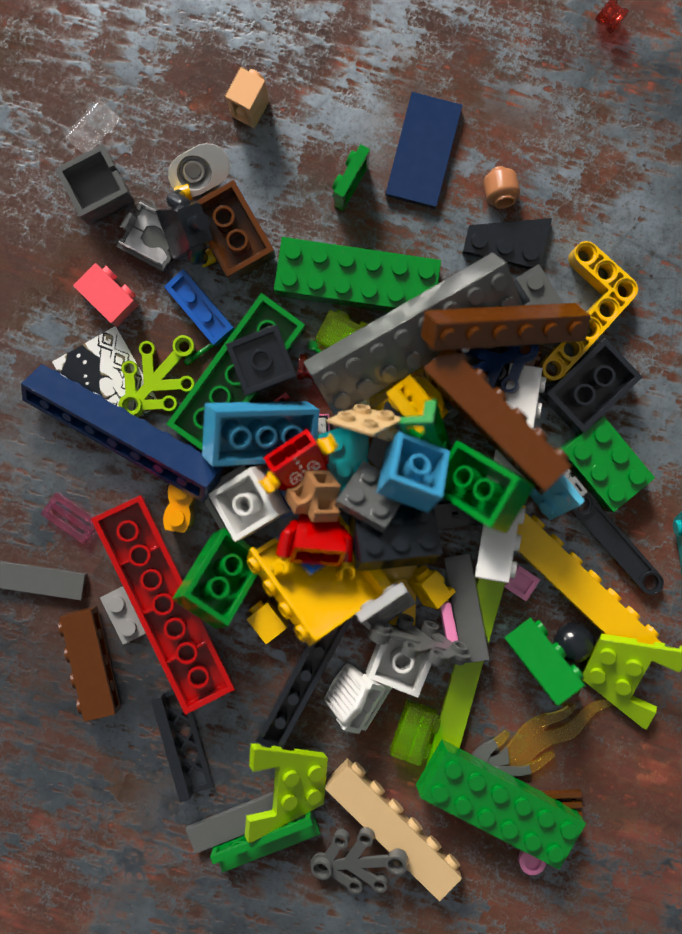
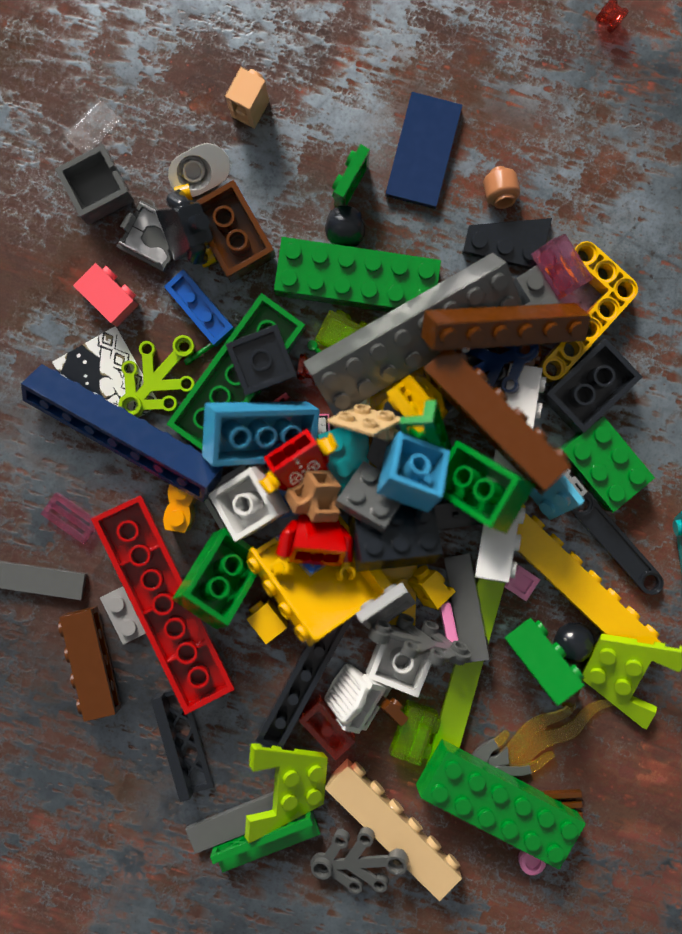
none -> clear red brick [299,695,356,760]
none -> black hair [325,206,365,247]
none -> reddish brown plate [377,696,409,727]
none -> clear pink brick [531,234,593,300]

